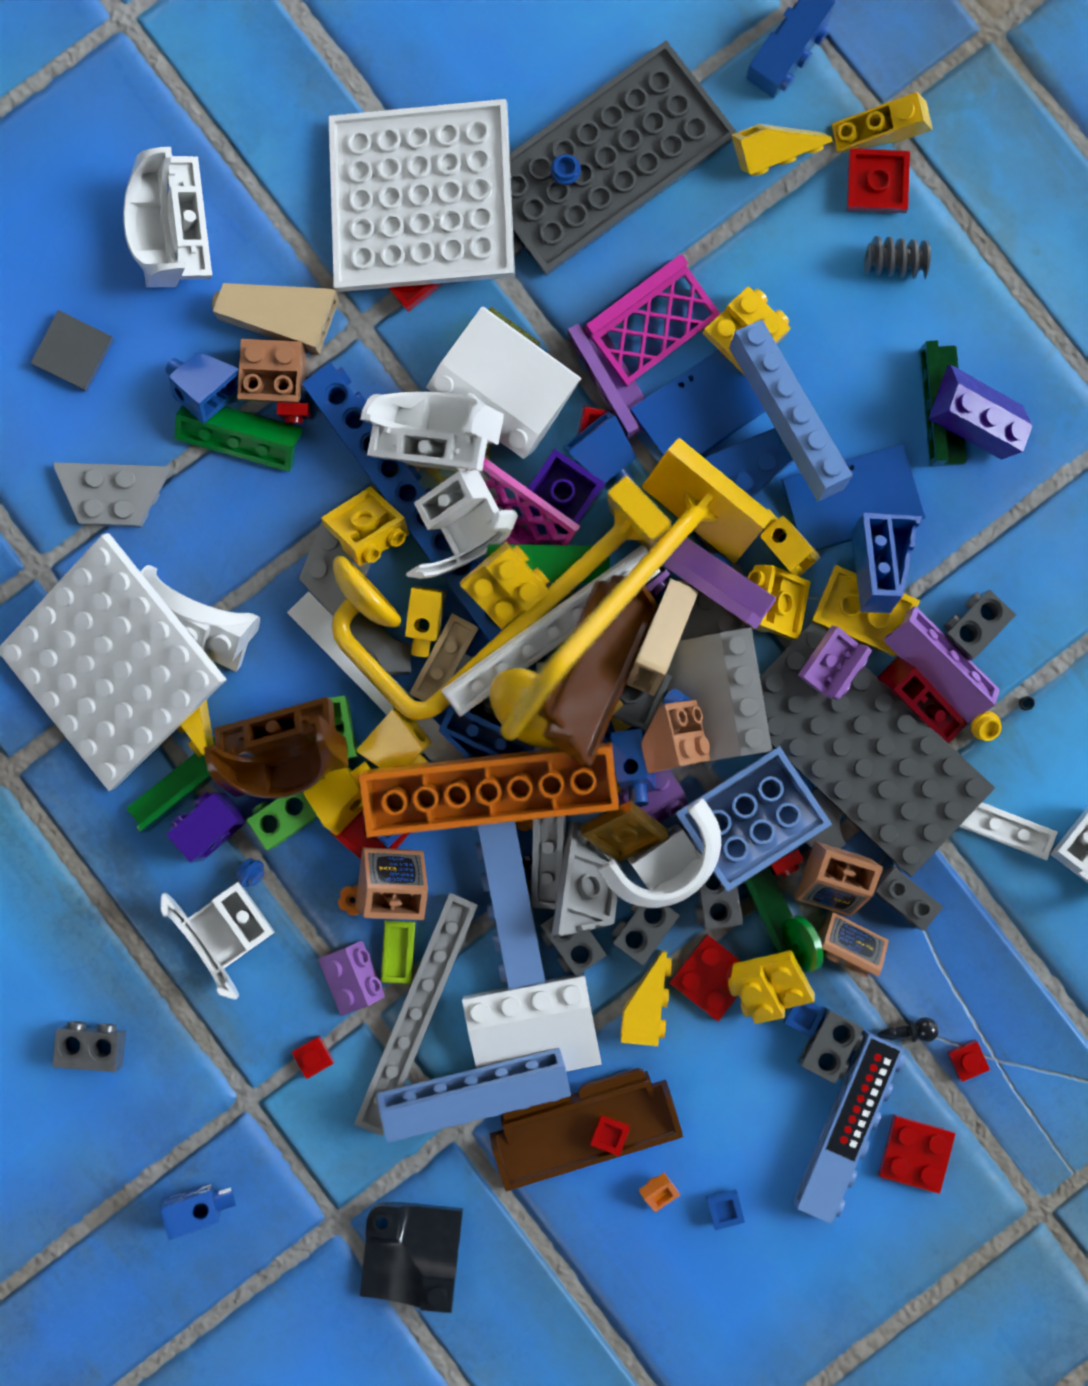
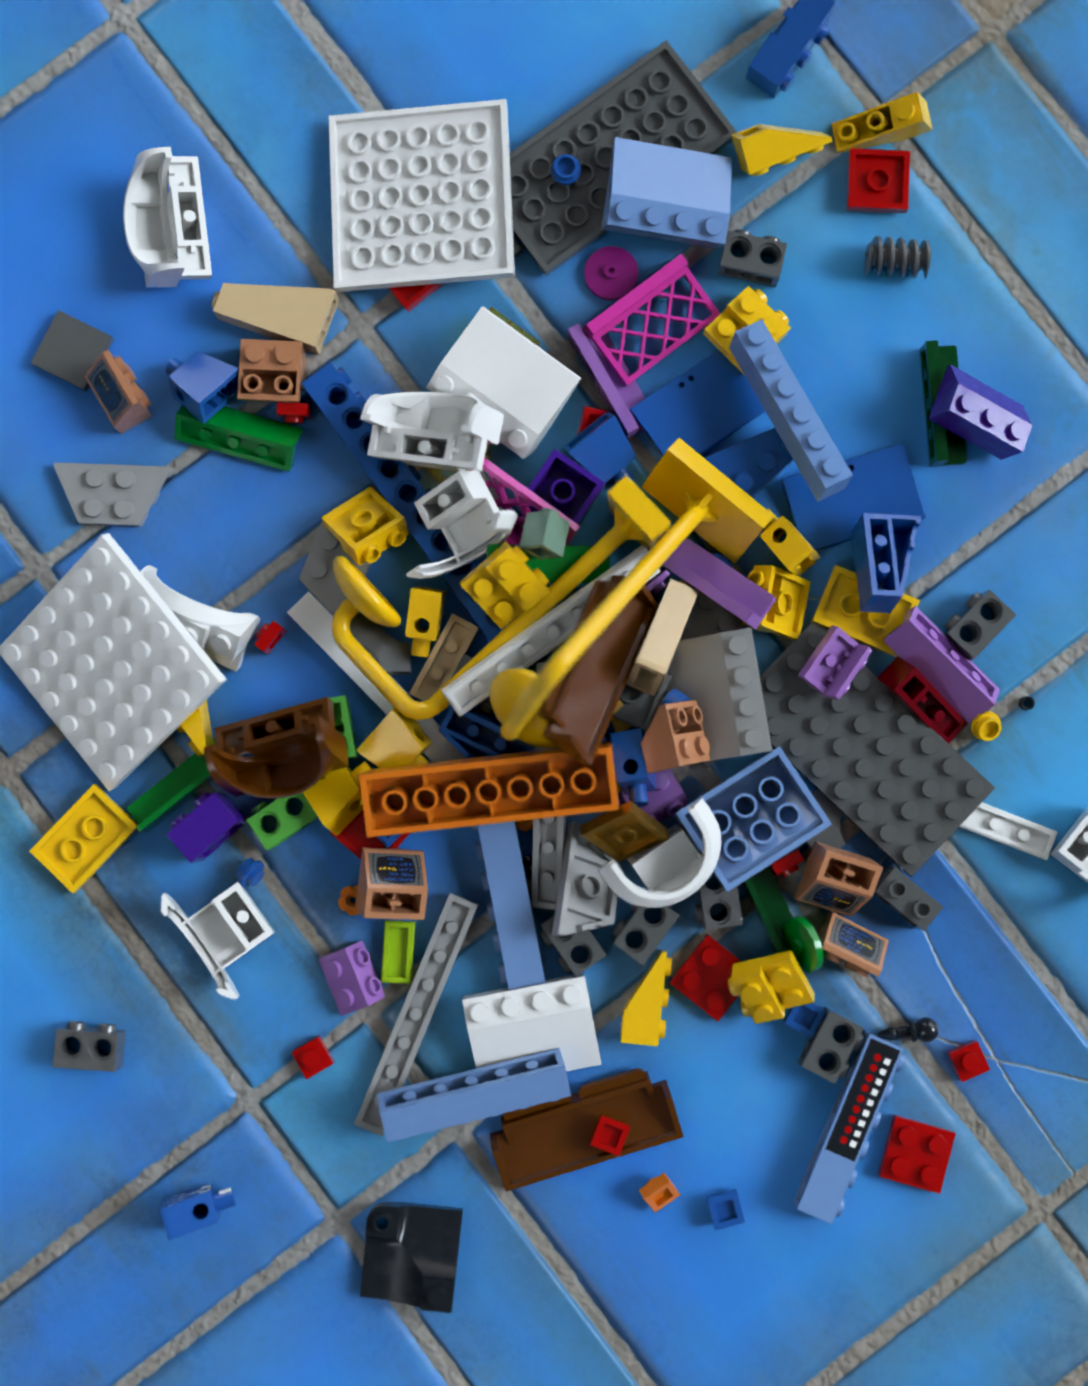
none -> yellow plate [29,784,138,894]
none -> nougat slope [84,349,152,434]
none -> red plate [254,620,287,655]
none -> sand green brick [519,508,570,560]
none -> magenta piece [584,246,638,301]
none -> medium blue slope [601,137,732,249]
none -> dark grey brick [717,229,787,287]

